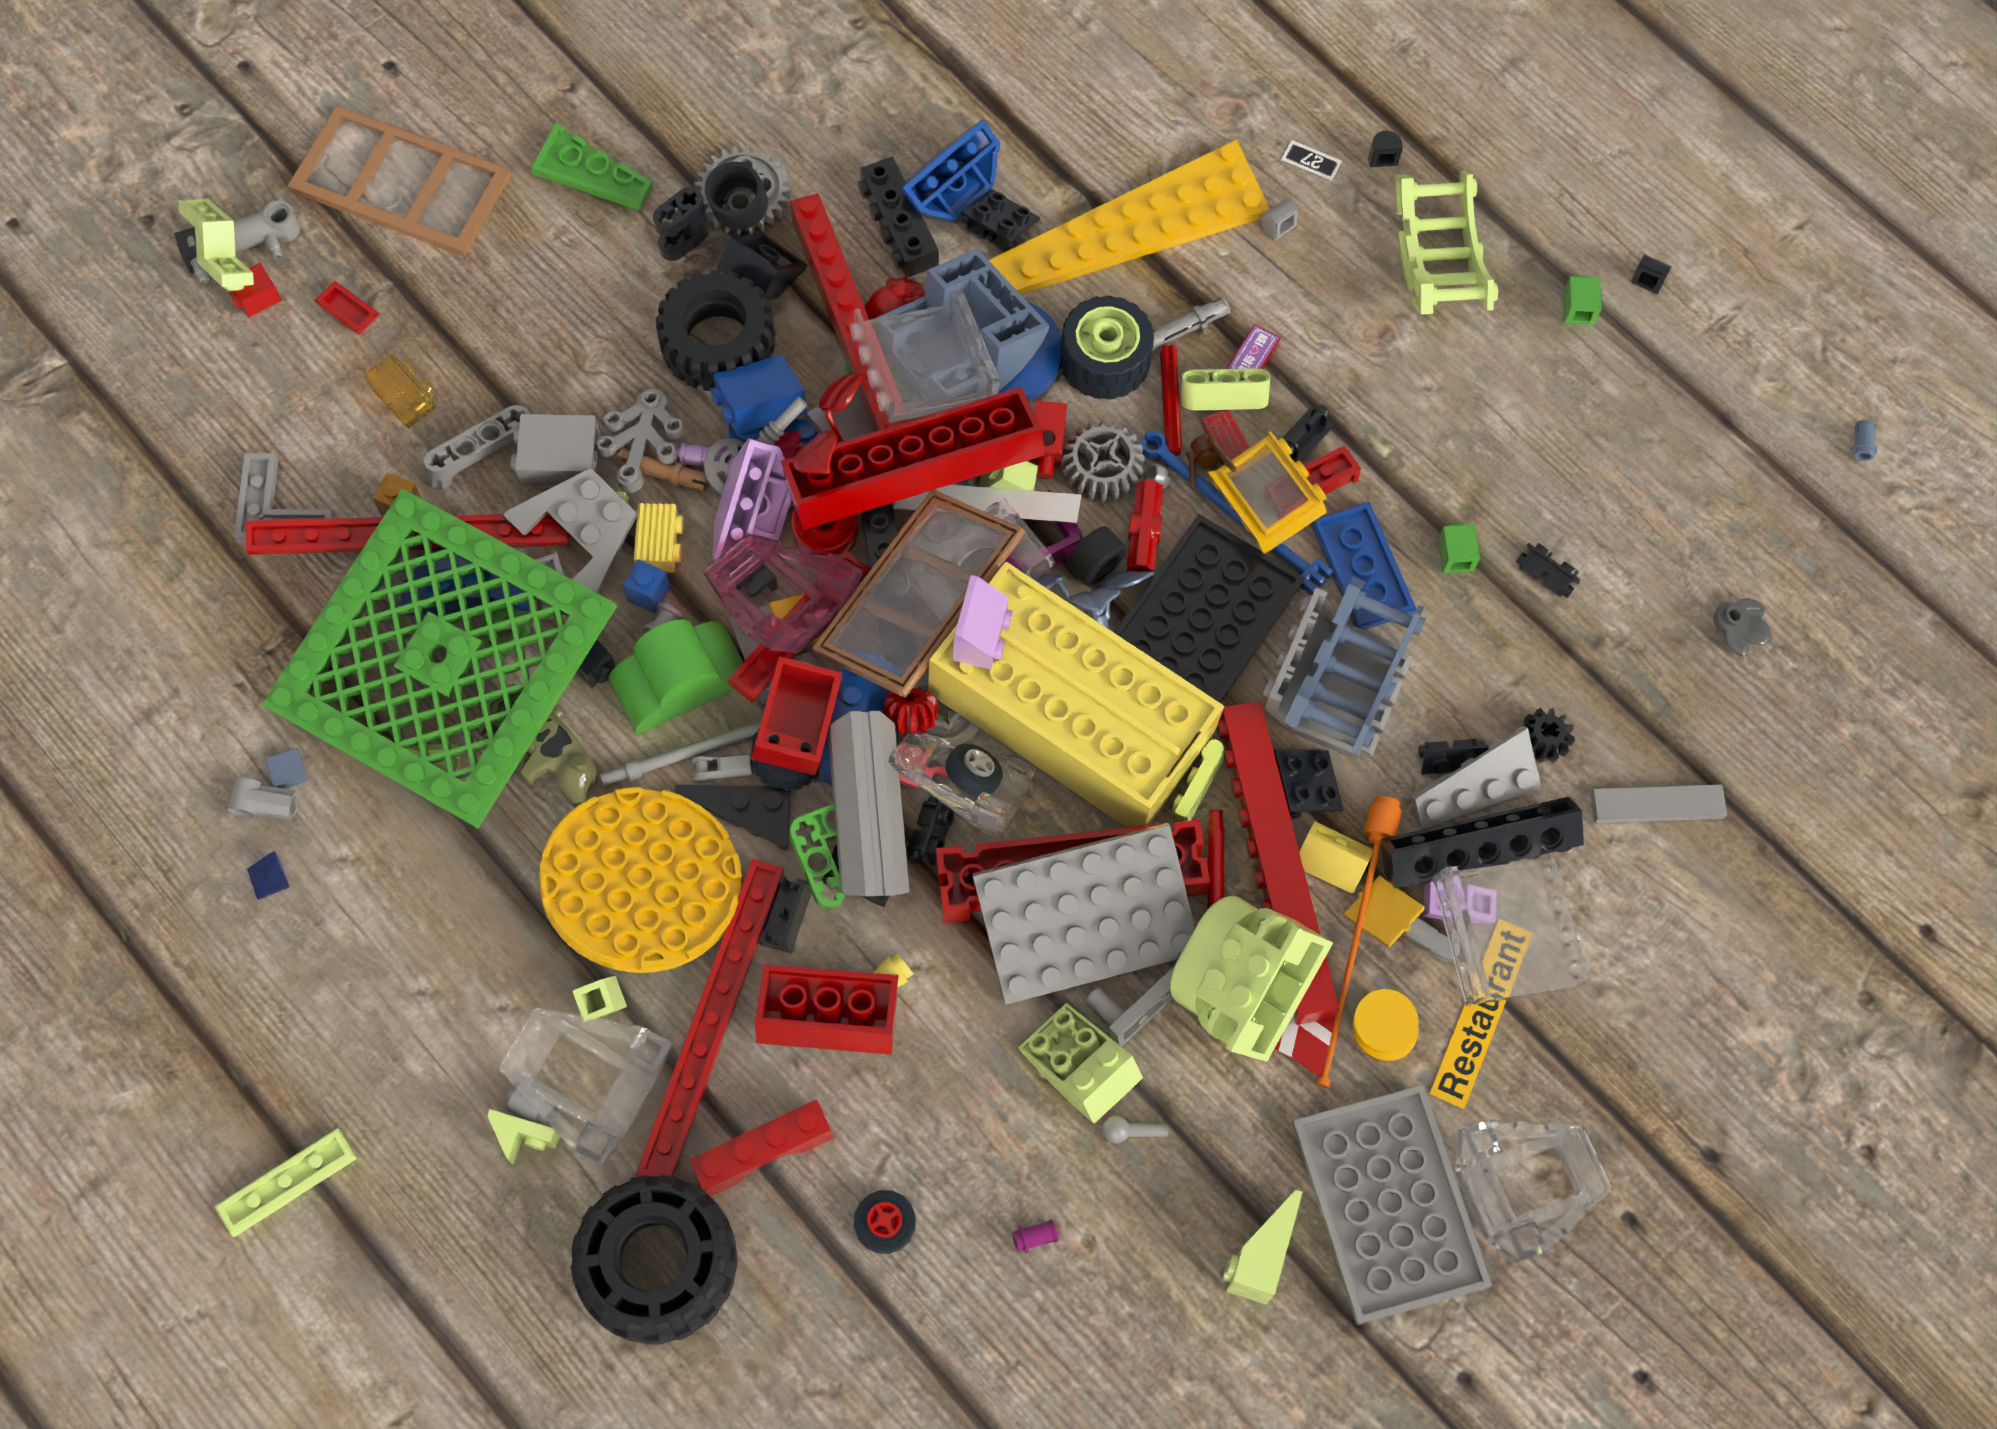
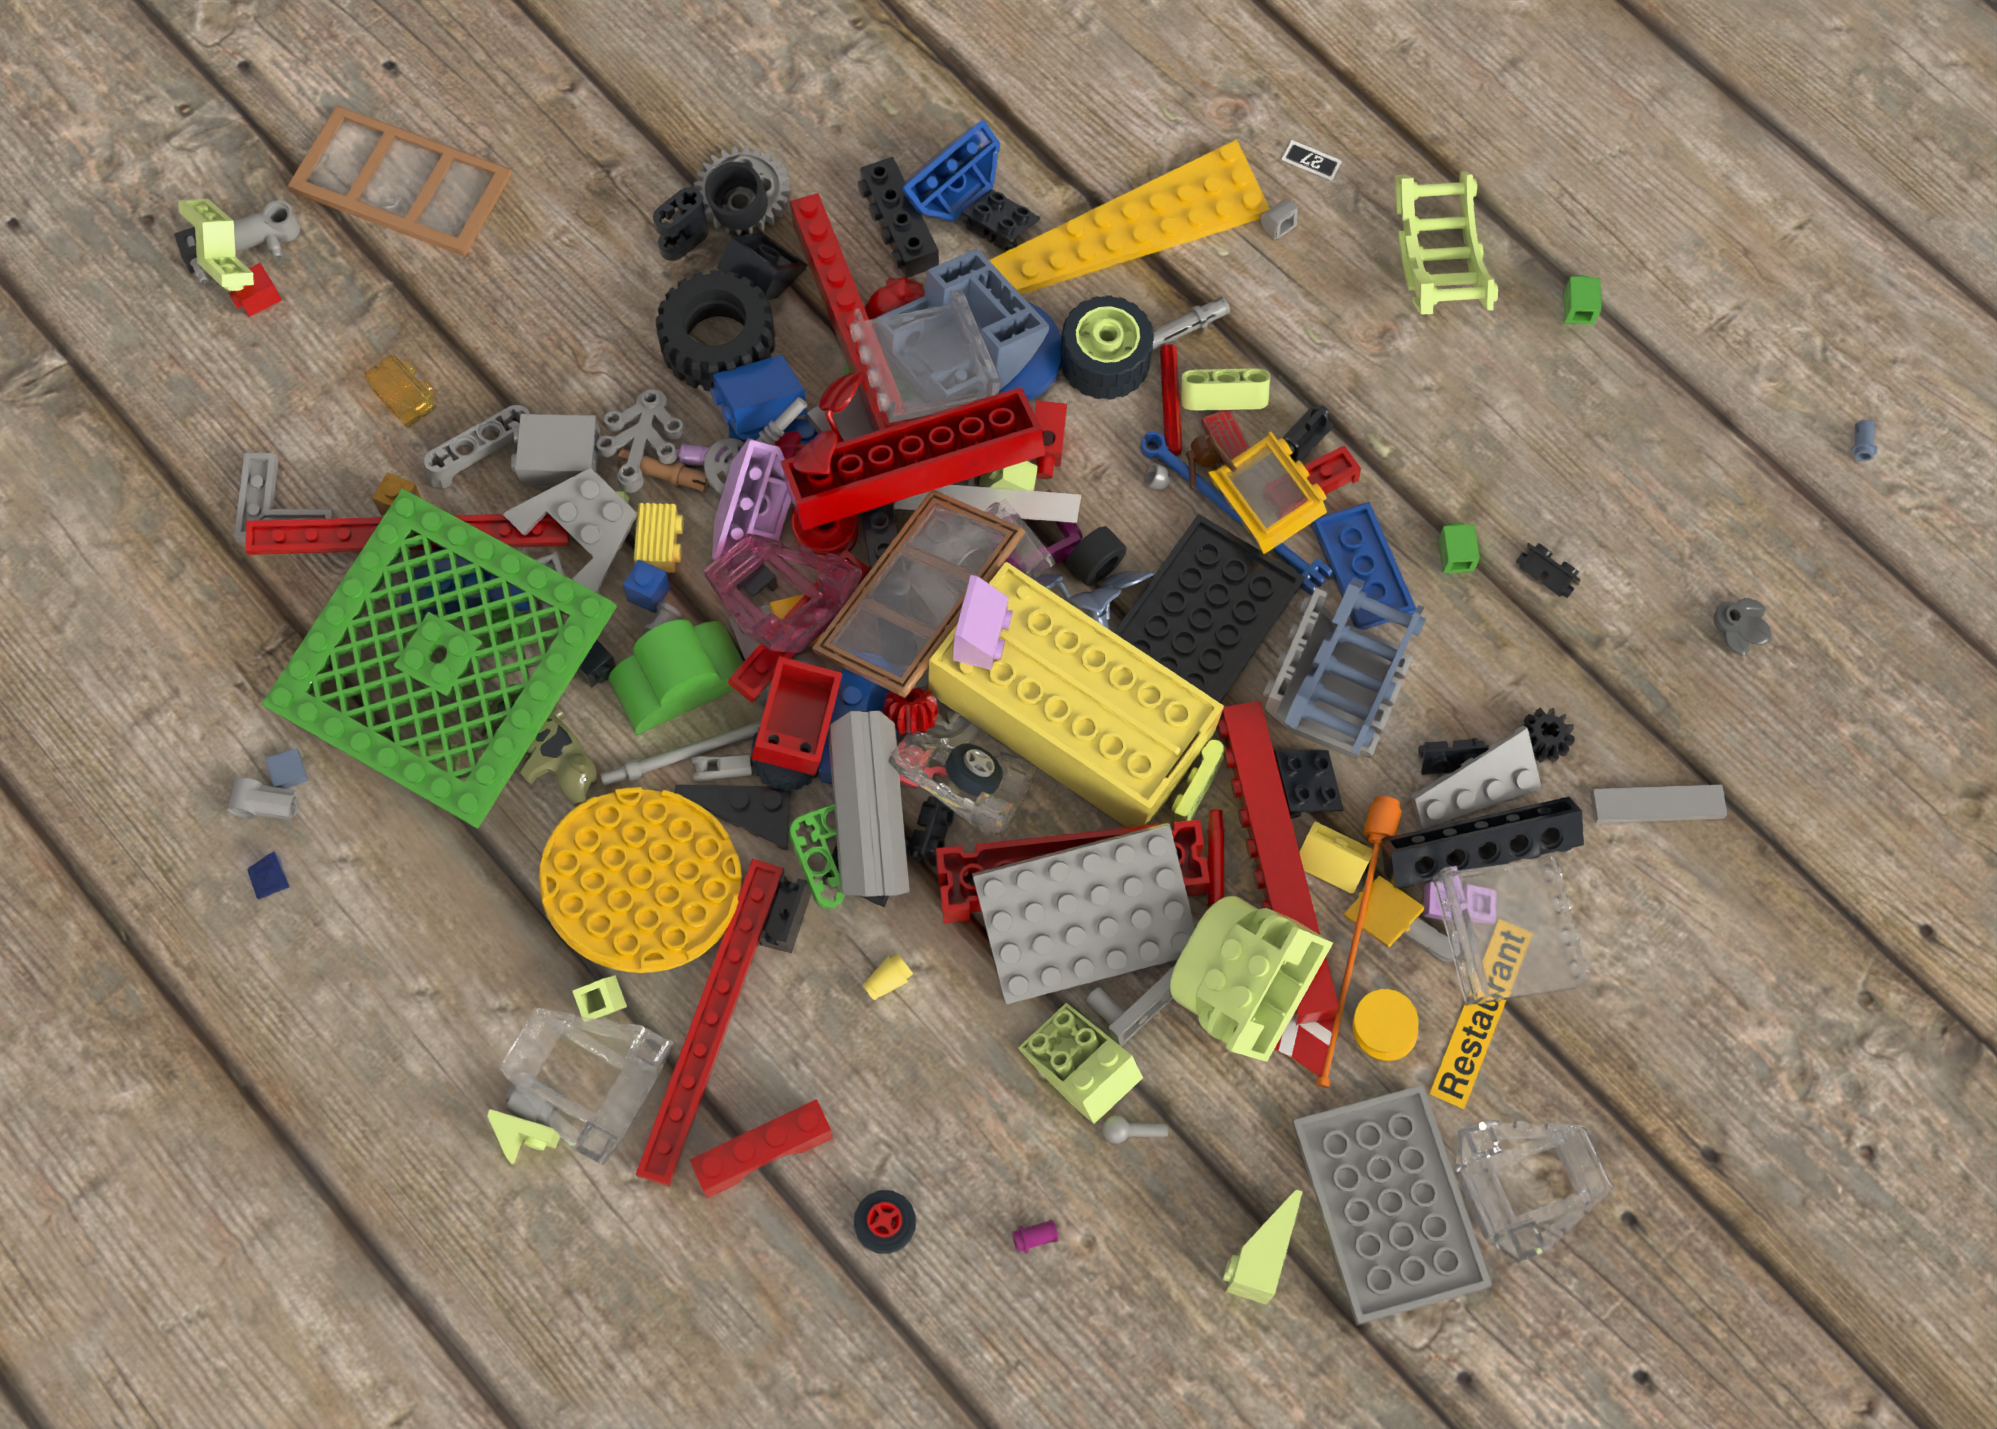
yellowish green tile [214,1128,357,1237] -> none
red tile [314,281,380,335] -> none
bright green wing [531,122,653,211] -> none
black tyre [570,1175,737,1345] -> none
red slope [755,964,899,1055] -> none
light grey gear [1061,420,1145,503] -> none
red piece [1127,480,1163,572] -> none
medium lavender tile [1226,324,1281,369] -> none
black brick [1368,131,1403,167] -> none
black brick [1630,254,1672,294] -> none

